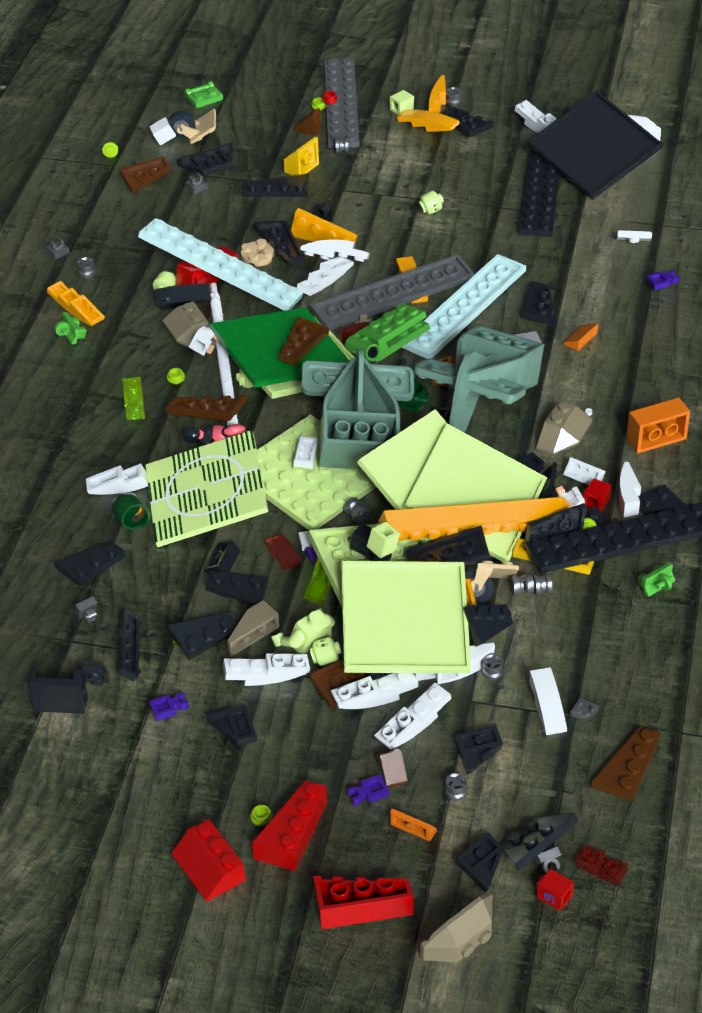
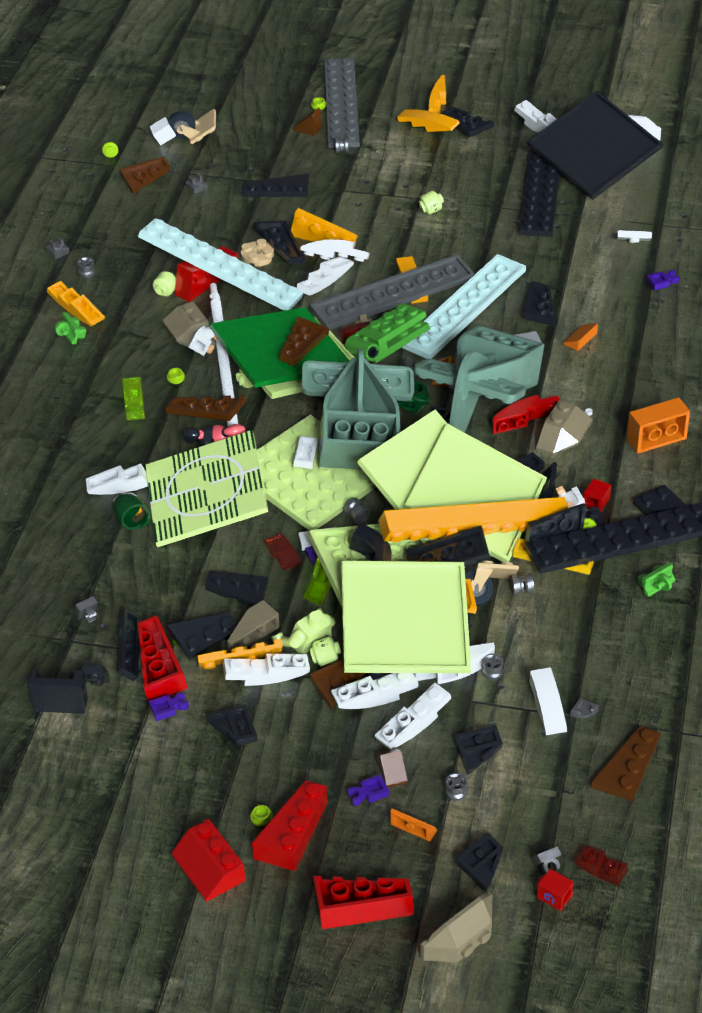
black wing [54,542,126,587] -> none
black slope [155,283,212,310] -> none
black wing [176,143,233,176] -> none
bright green plate [184,81,223,108] -> none
black slope [204,541,240,574] -> none
yellow slope [284,136,319,176] -> none
black cone [313,200,332,219] -> none
red plate [322,91,338,105] -> none
yellowish green brick [367,522,400,558] -> none
yellowish green brick [390,90,414,115] -> none
flat silver wheel [446,87,461,106] -> none
black wing [464,604,513,647] -> none
black wing [502,813,579,871] -> none
flat silver wheel [533,573,552,595] -> none
white plate [563,457,606,485] -> none
white slope [619,462,641,518] -> none
none -> red wedge [138,615,188,702]
none -> light orange wing [198,639,282,670]
none -> red slope [492,395,560,434]

